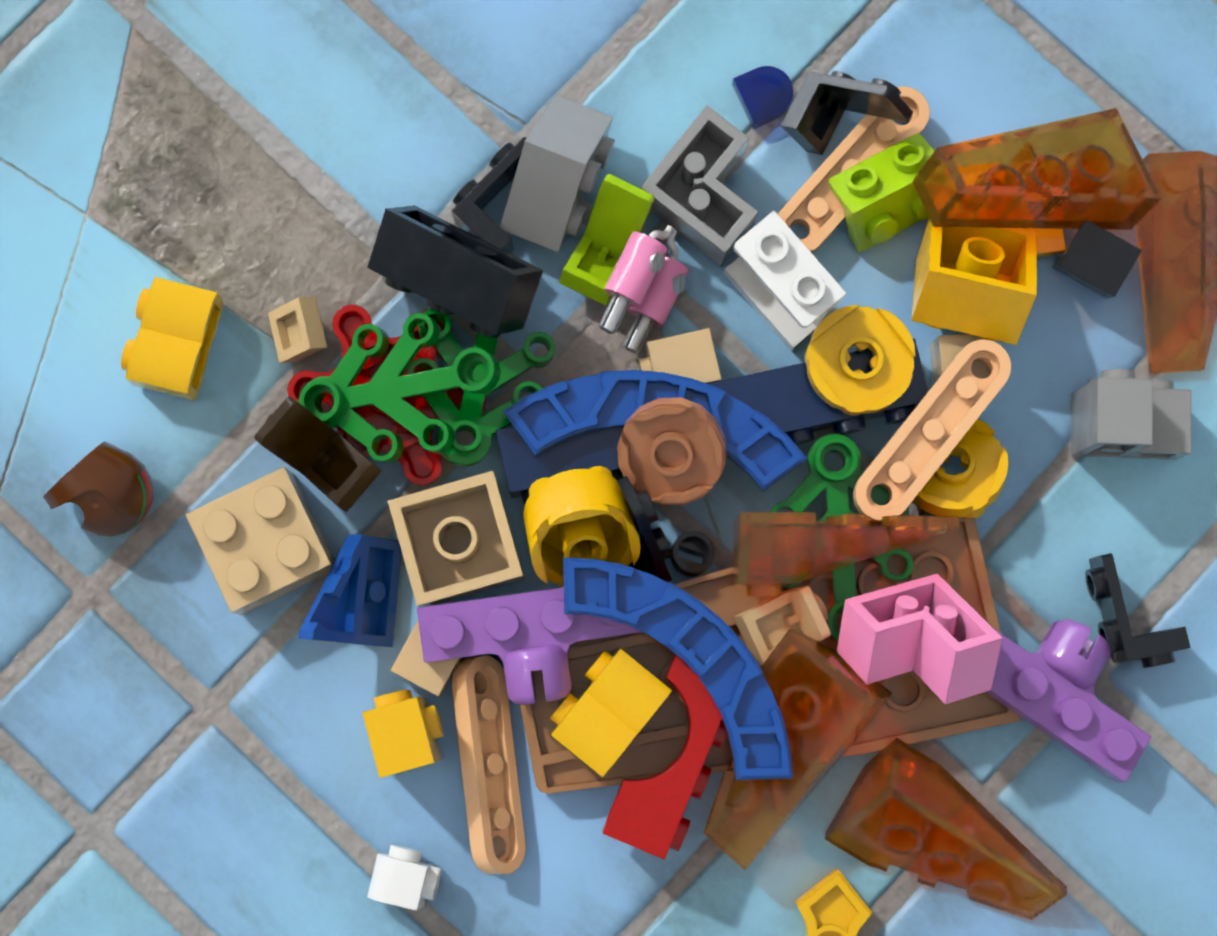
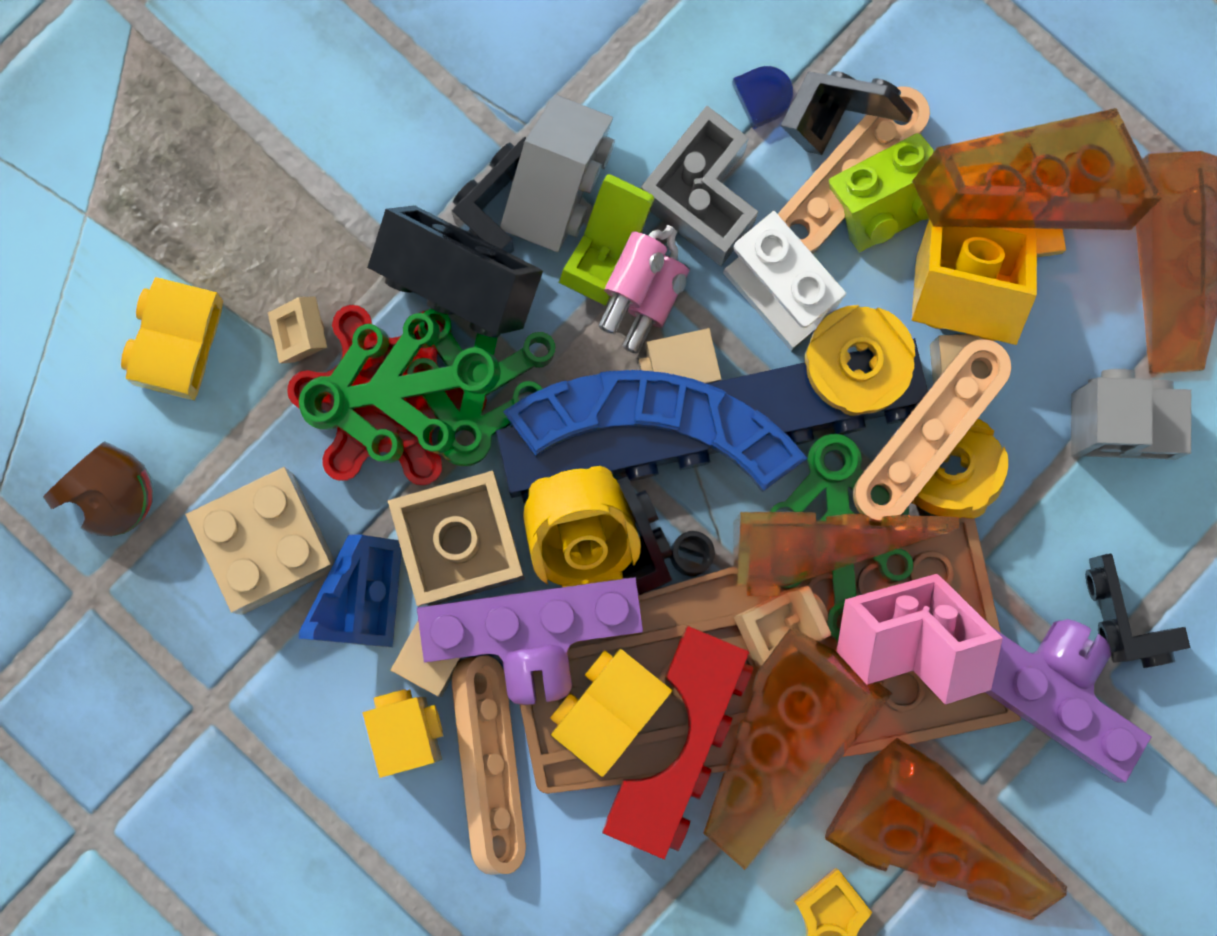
dark brown bracket [254,397,381,512] -> none
white plate [367,845,442,911] -> none
blue tile [563,557,793,780] -> none
nougat tile [617,397,727,505] -> none
black panel [1052,221,1142,298] -> none

